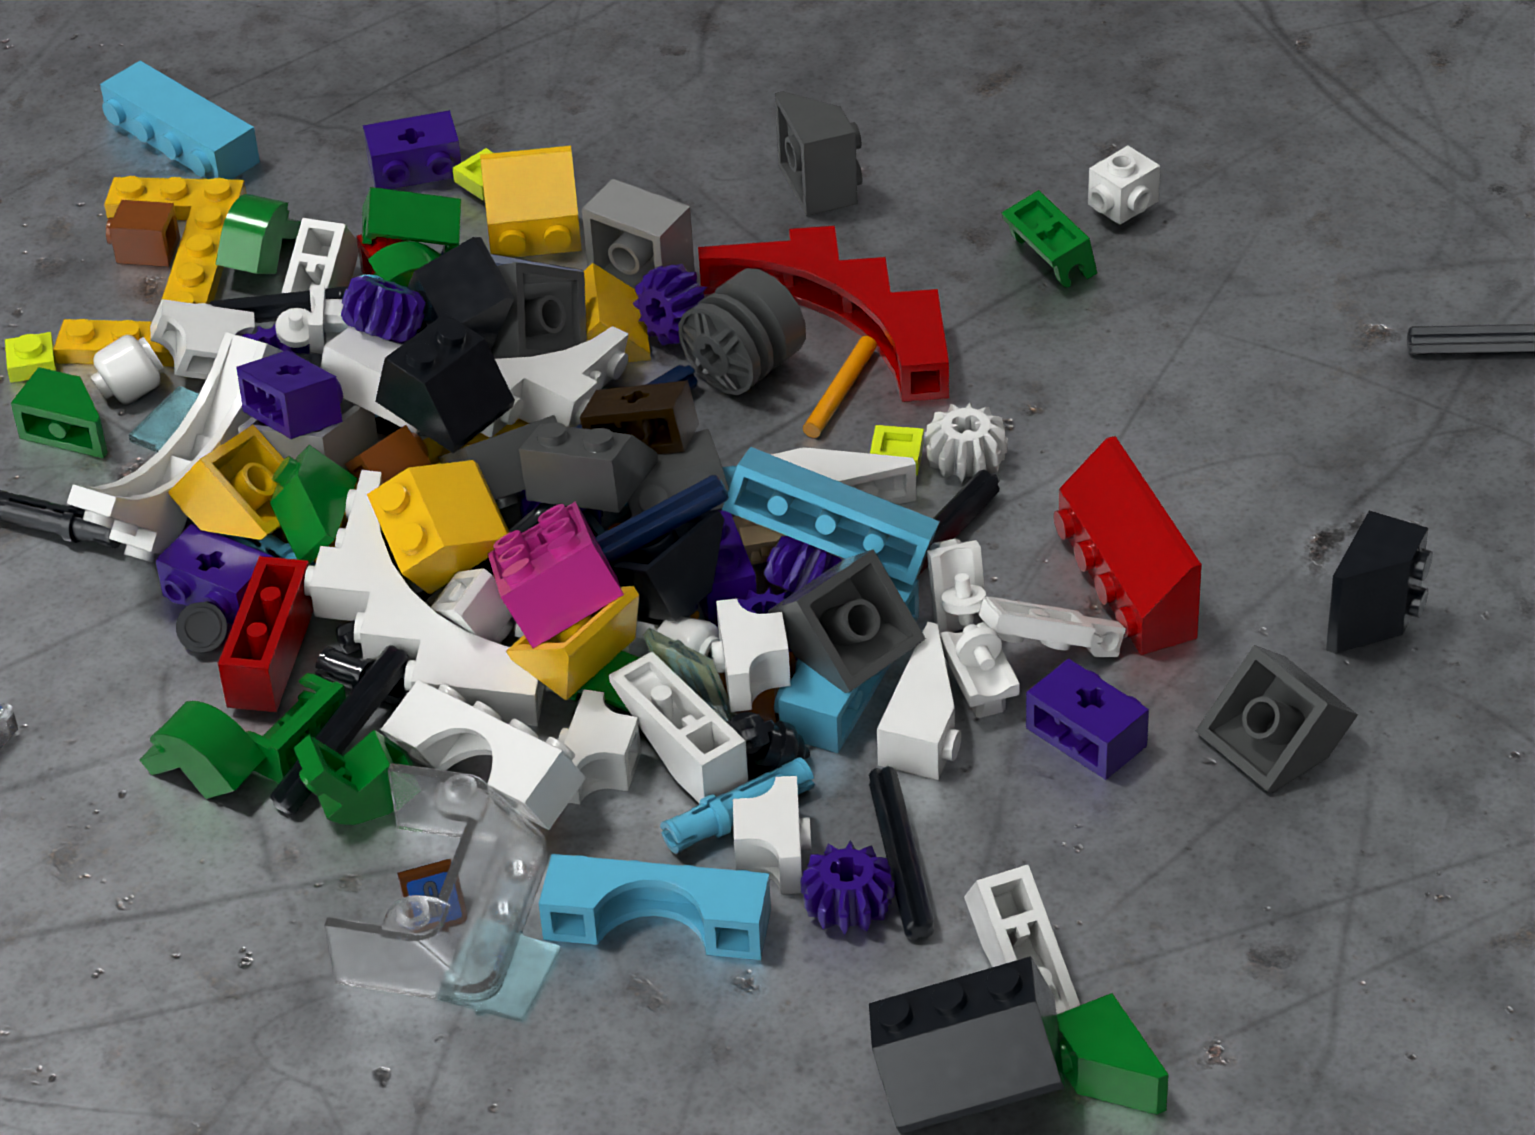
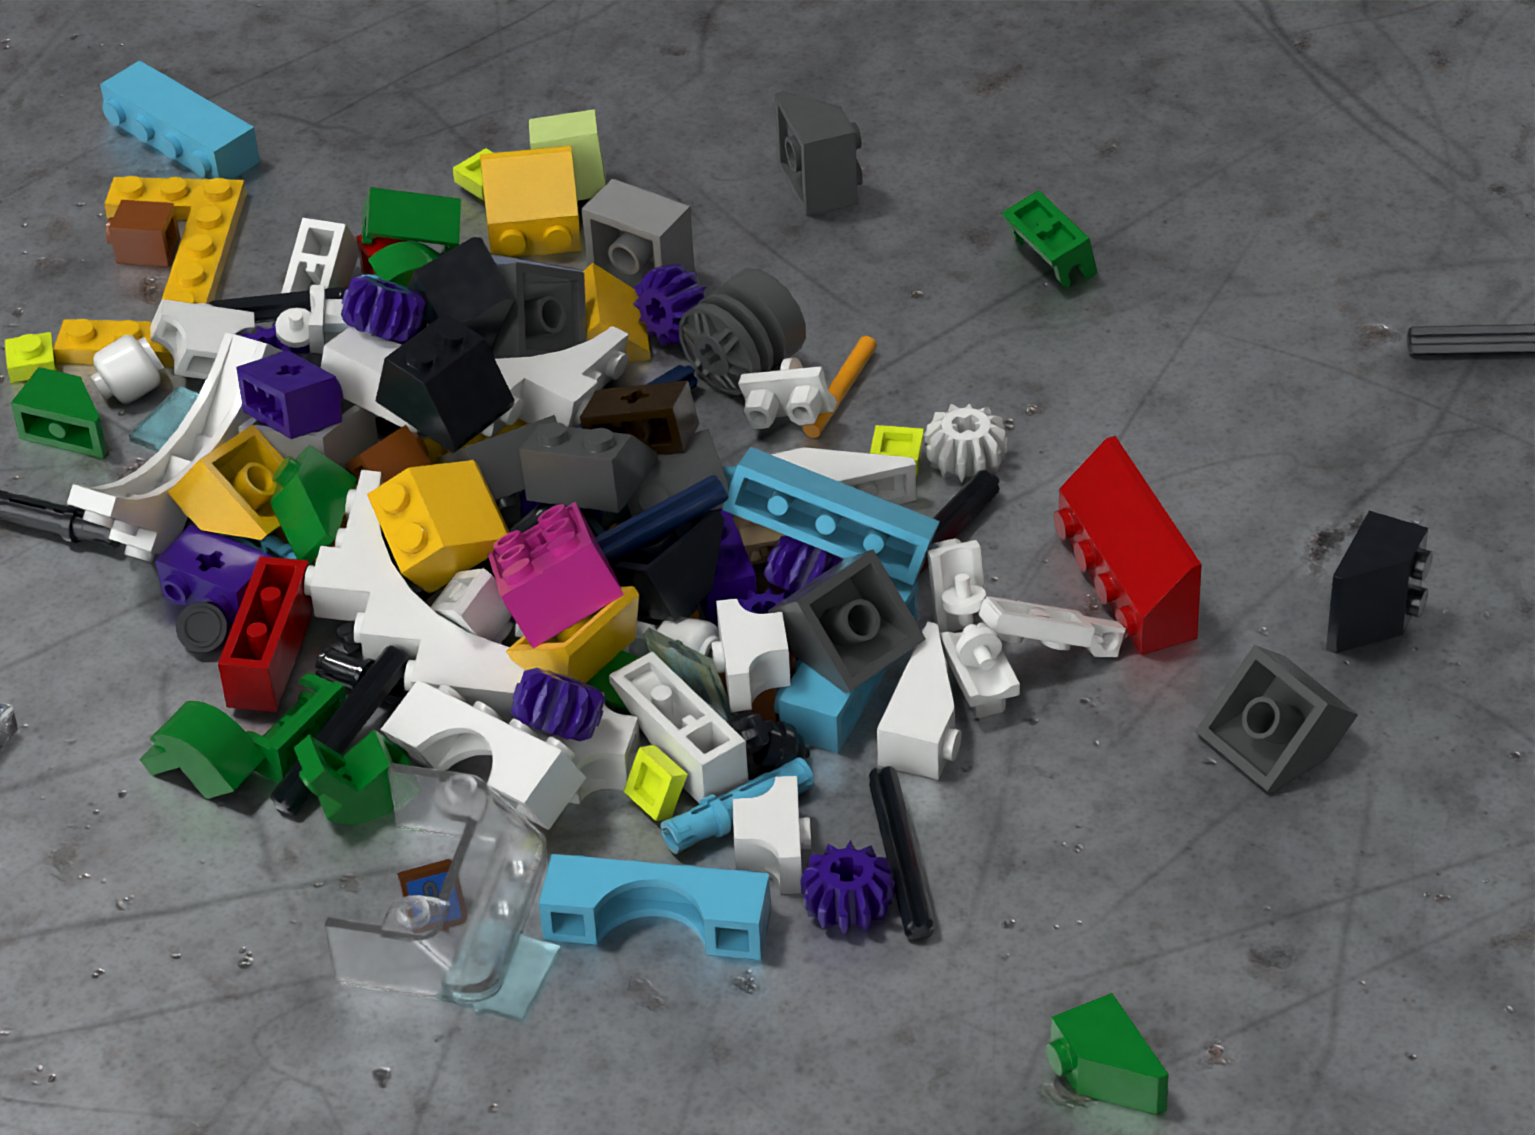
green brick [216,194,301,274] -> none
dark purple brick [363,110,461,189] -> none
red arch [698,225,949,402] -> none
black slope [869,956,1065,1134] -> none
white slope [964,865,1080,1014] -> none
dark purple brick [1026,658,1149,780] -> none
white brick [1088,146,1160,225] -> none
none -> dark purple gear [510,668,605,742]
none -> yellowish green head [529,109,606,201]
none -> neon yellow plate [623,745,688,821]
none -> white hips [738,357,837,429]

